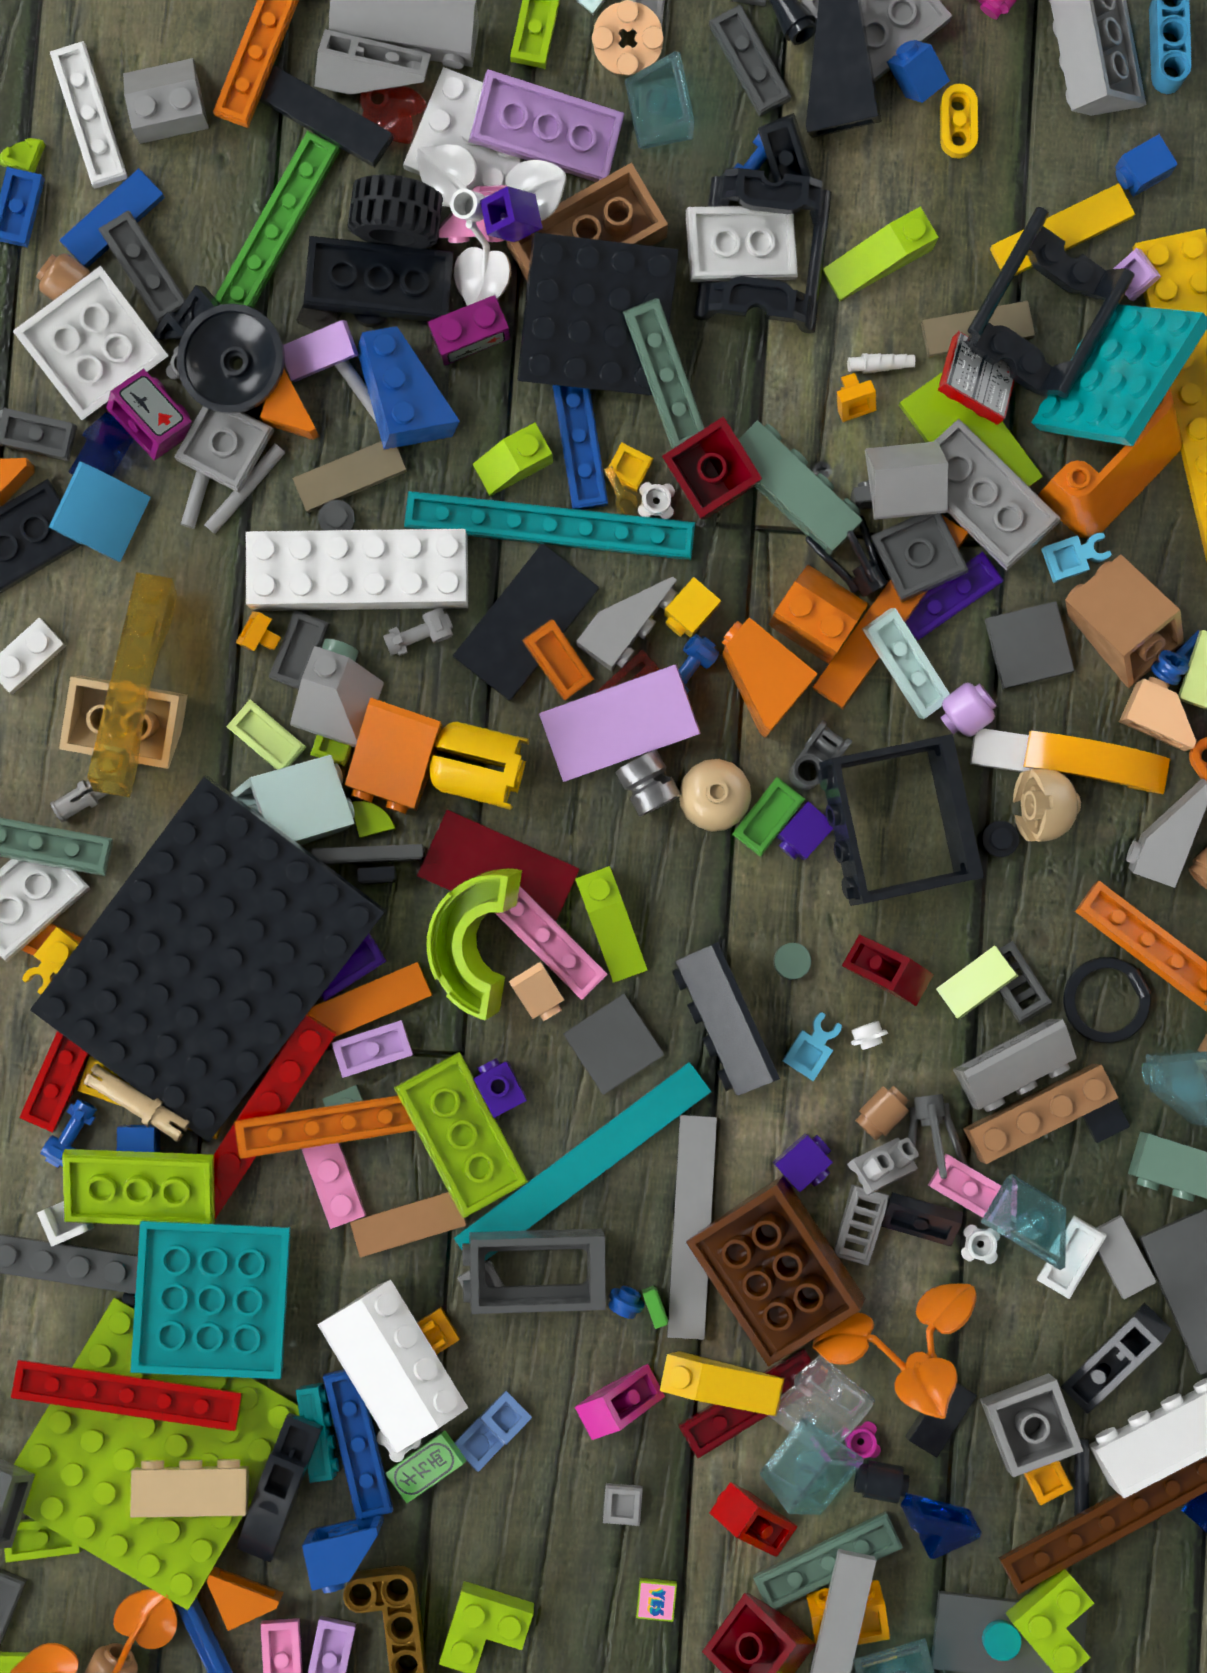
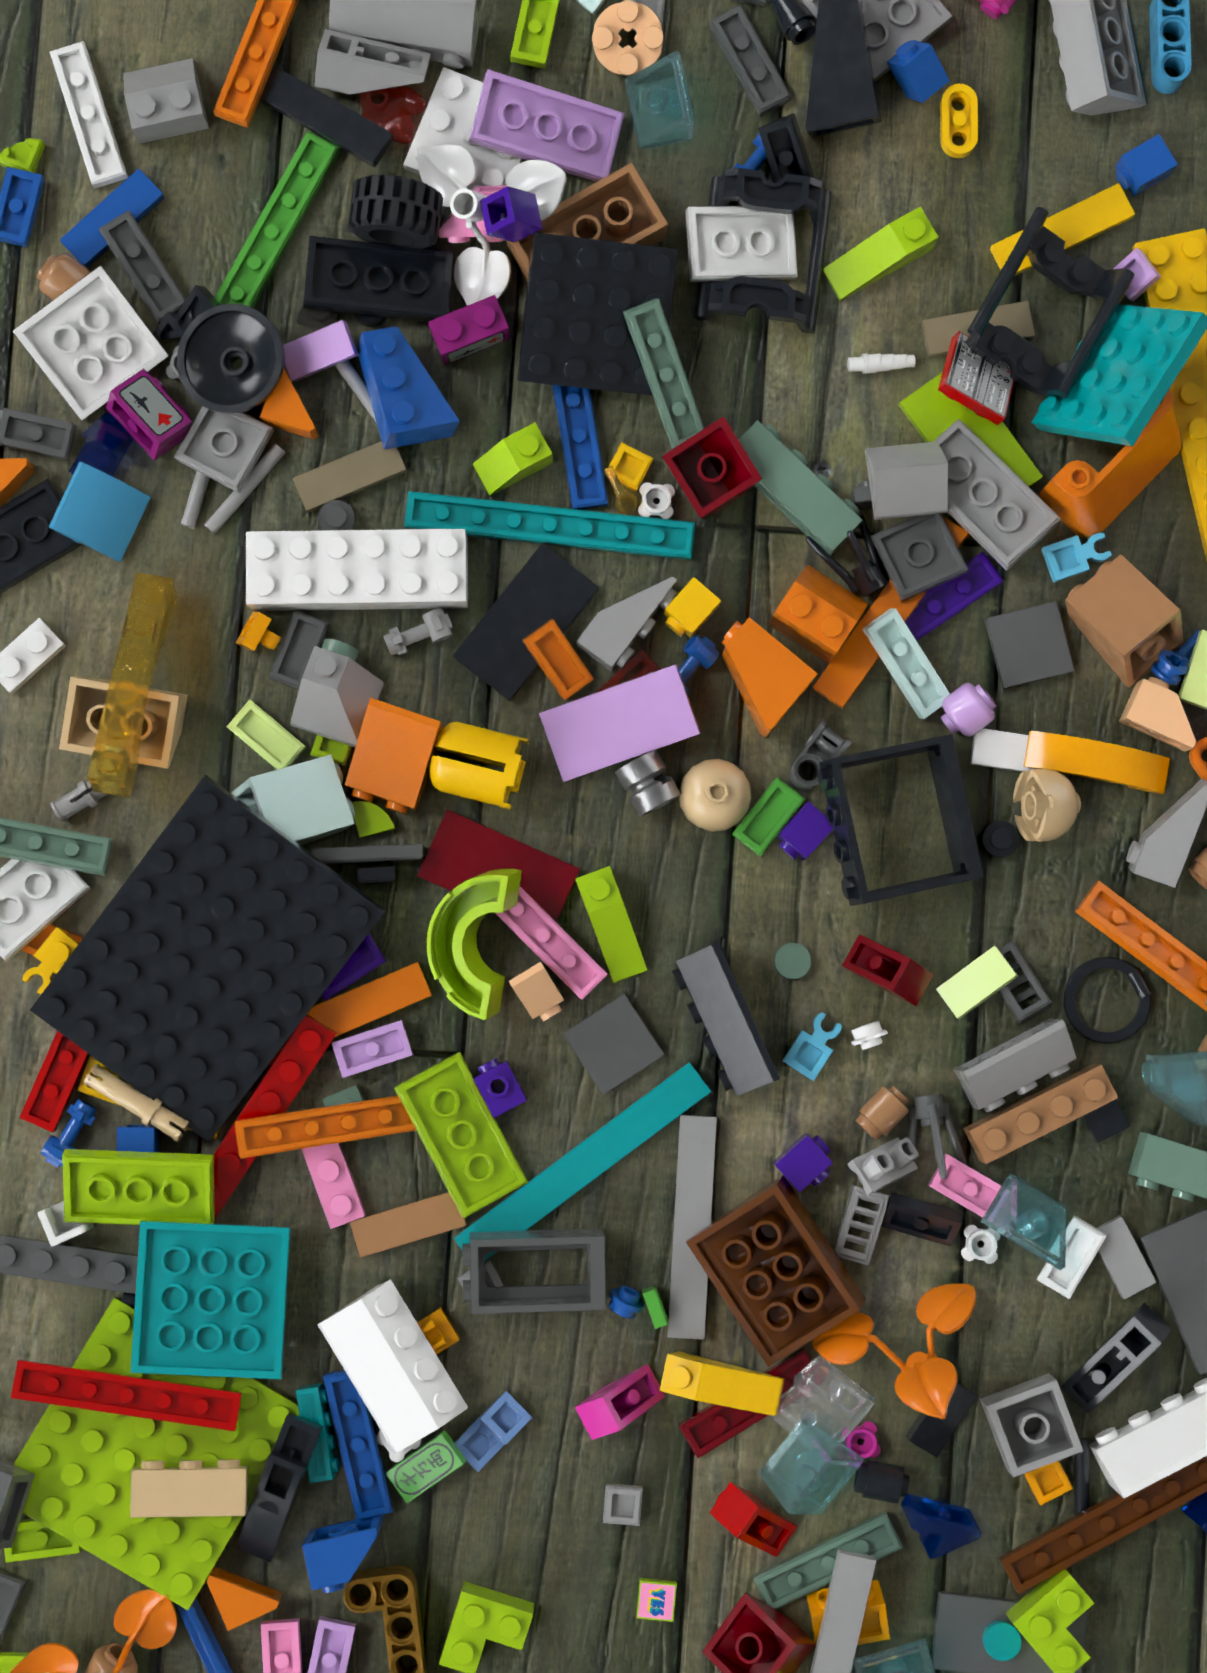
light orange tile [837,373,876,422] -> none

